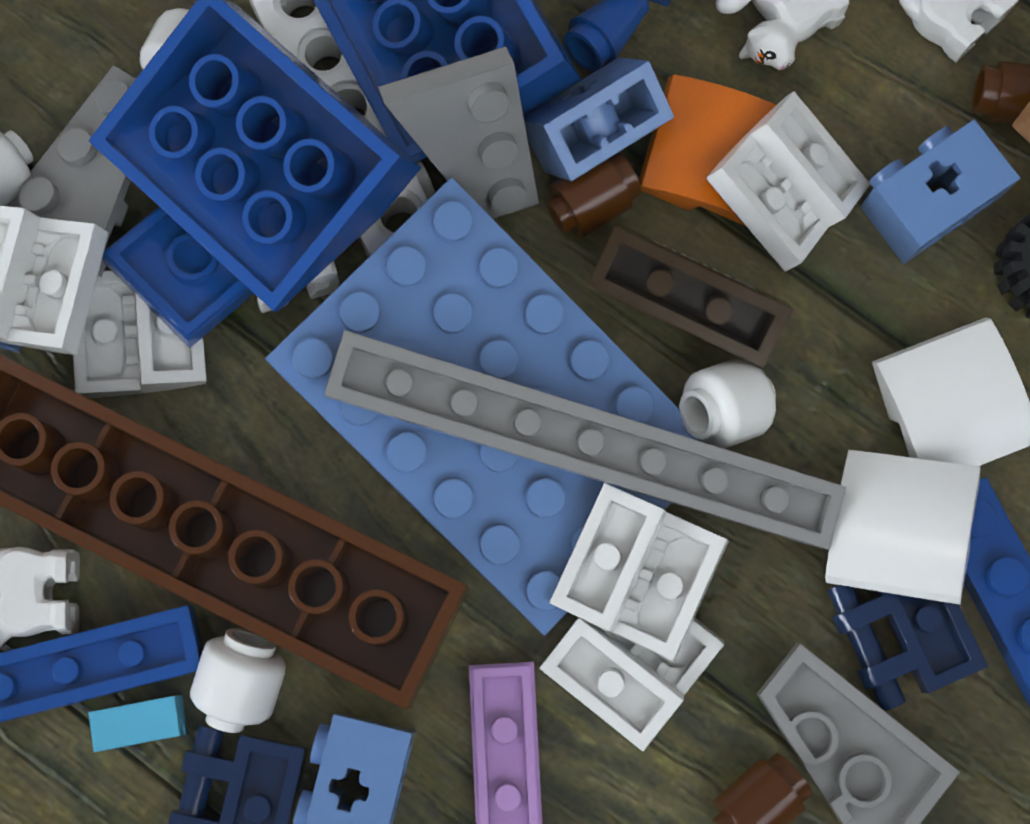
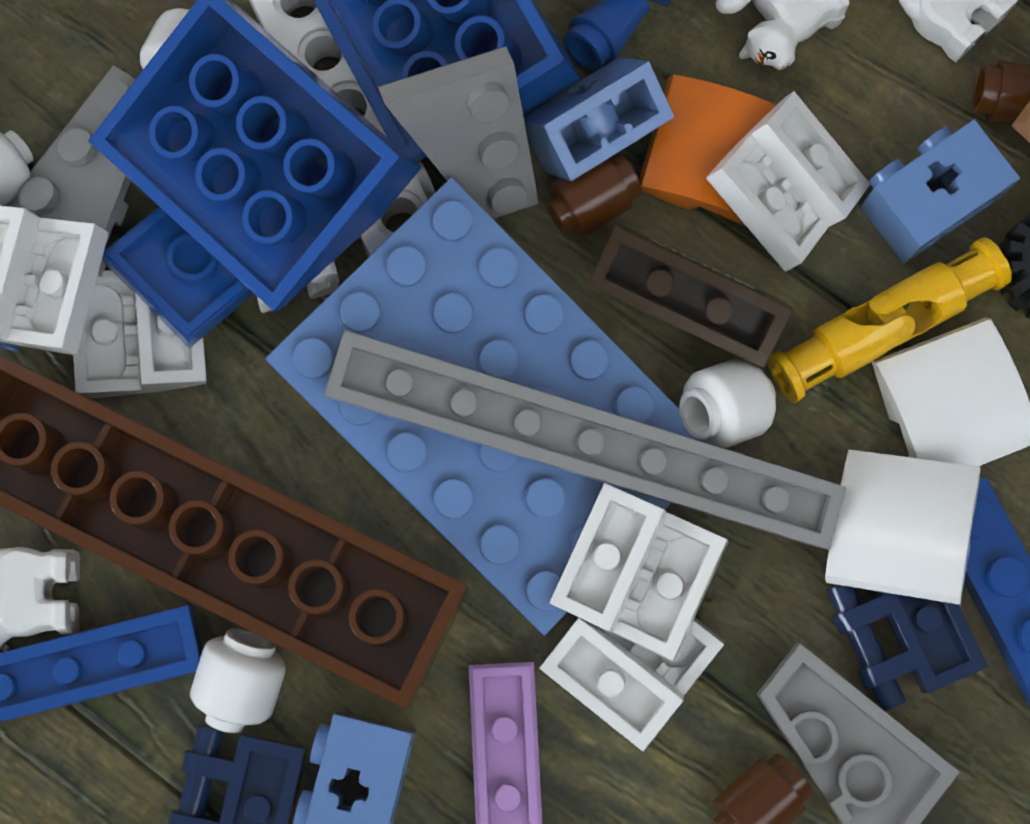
medium azure piece [88,695,188,752] -> none
none -> yellow piece [767,237,1012,404]

